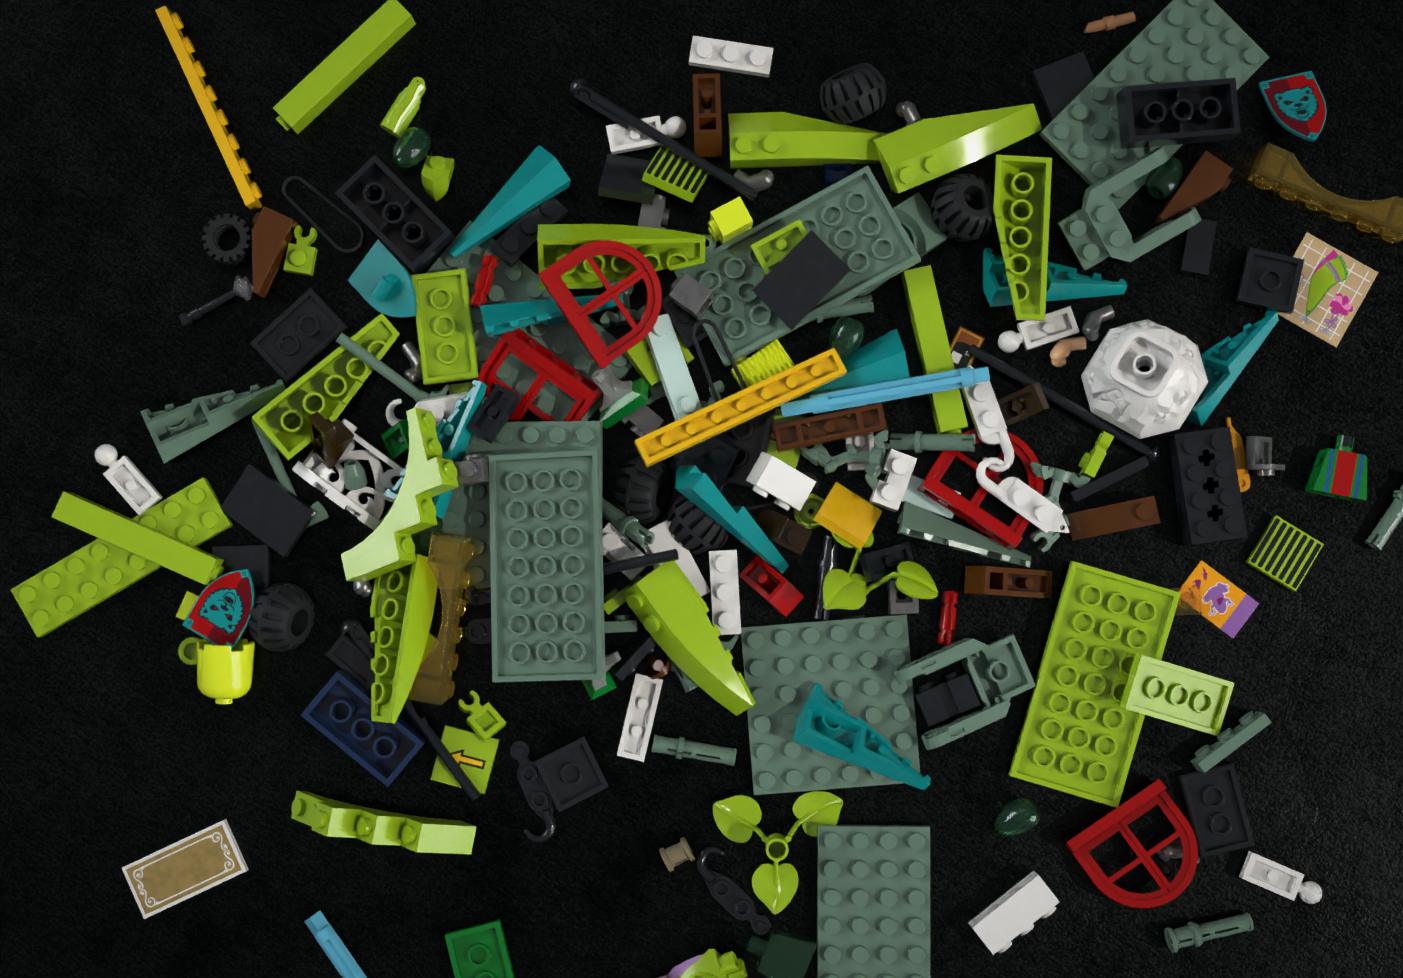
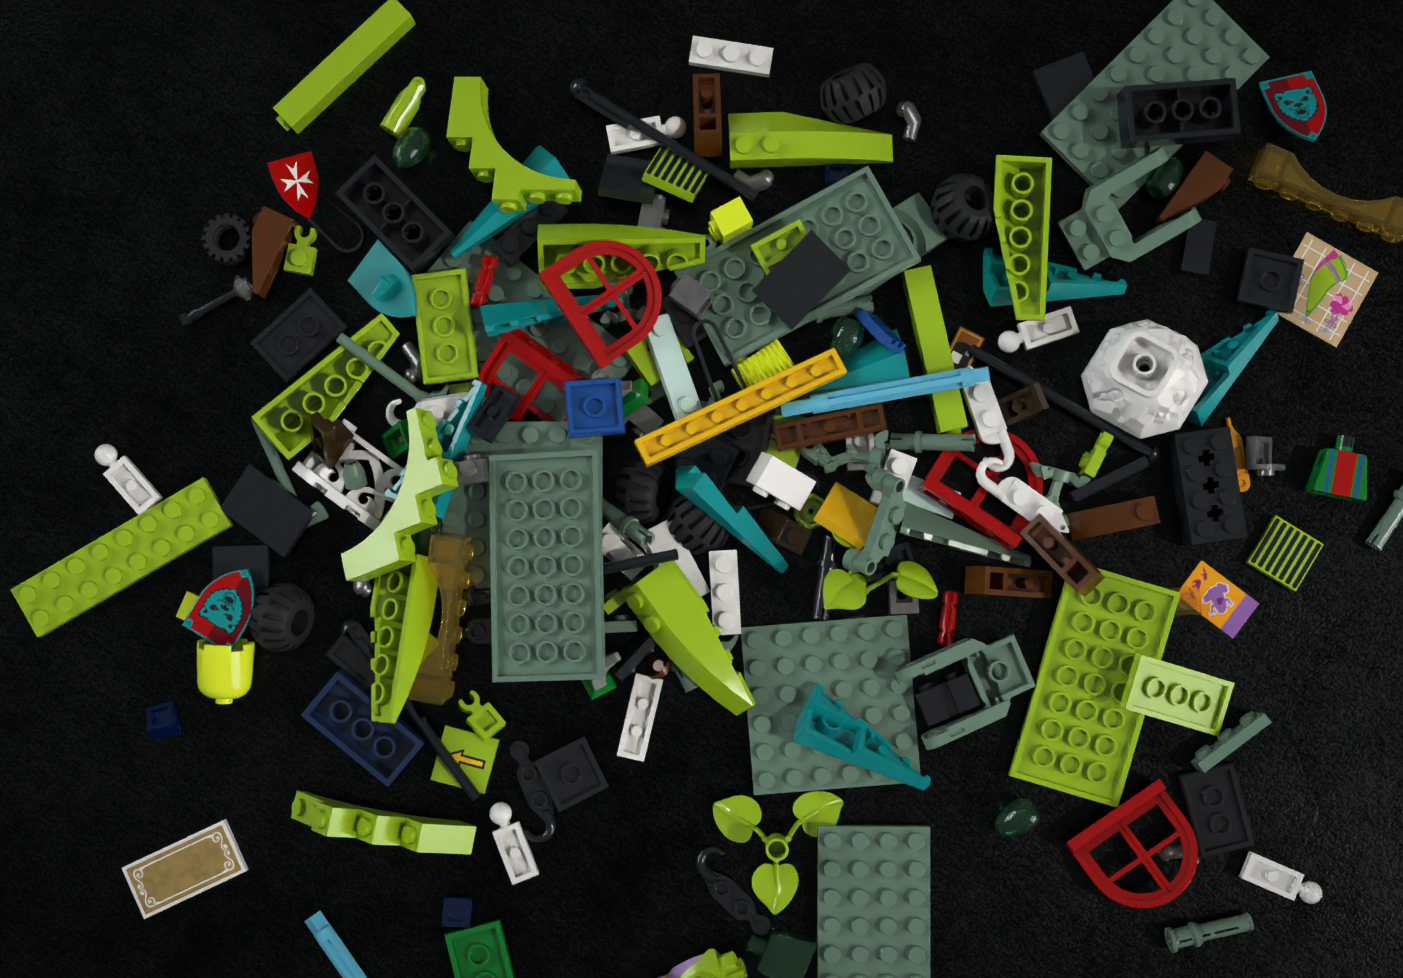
lime brick [51,491,224,585] -> none
sand green wedge [140,379,286,463] -> none
yellow plate [155,6,262,211] -> none
lime tile [178,637,201,665] -> none
lime plate [421,156,454,201] -> none
sand green pin [651,734,737,766] -> none
dark tan bush [659,837,695,872] -> none
red slope [739,555,804,617] -> none
lime wedge [873,103,1042,193] -> none
white brick [968,871,1059,955] -> none
light nougat arm [1050,336,1086,367] -> none
flat silver arm [1081,305,1115,341] -> none
medium nougat piece [1083,11,1136,33] -> none
none -> clear blue slope [146,701,181,740]
none -> red shield [266,151,318,220]
none -> clear blue plate [442,896,474,928]
none -> lime arch [446,77,582,214]
none -> white plate [489,802,539,885]
none -> blue tile [564,377,625,439]
none -> sand green plate [842,468,907,575]
none -> blue tile [854,307,906,353]
none -> reddish brown slope [1020,513,1105,597]

